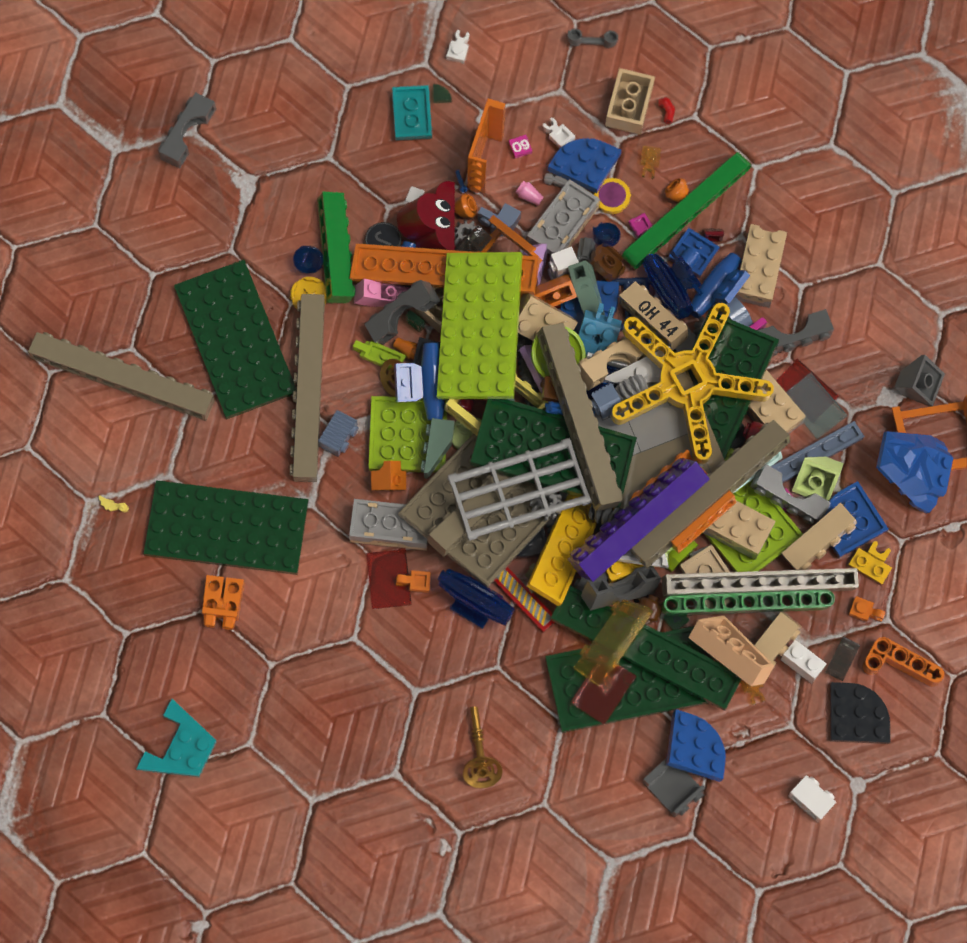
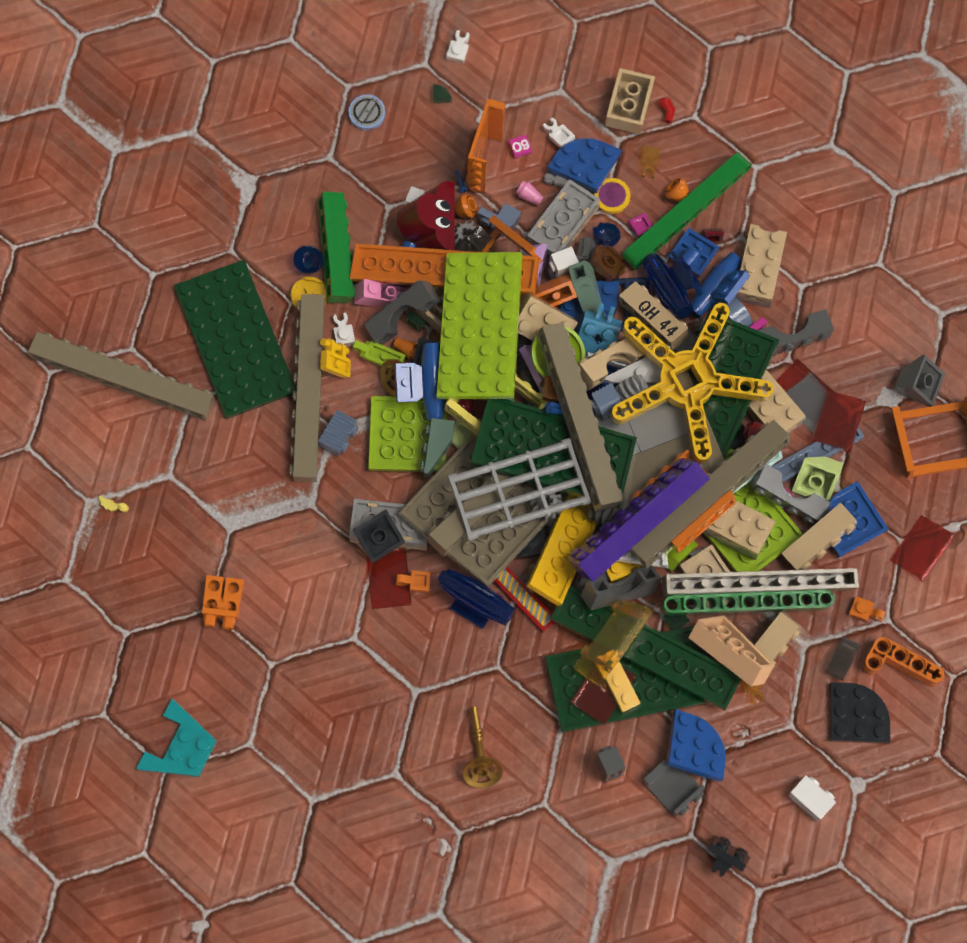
dark green plate [144,480,309,575] -> none
dark grey arch [158,92,216,169] -> none
black tile [365,222,402,247] -> none
orange brick [371,461,407,490] -> none
teal plate [392,85,432,140] -> none
dark grey bar [567,29,618,48] -> none
reddish brown head [635,594,662,625] -> none
white brick [781,640,827,684] -> none
yellow plate [849,541,892,585] -> none
blue wedge [876,431,953,513] -> none
none -> yellow plate [320,338,351,379]
none -> white plate [333,313,355,346]
none -> tile [349,95,385,131]
none -> black slope [353,509,405,563]
none -> yellow plate [596,650,640,713]
none -> dark grey brick [596,746,626,783]
none -> black plate [708,835,751,877]
none -> clear red piece [813,391,866,452]
none -> clear red piece [890,515,955,582]

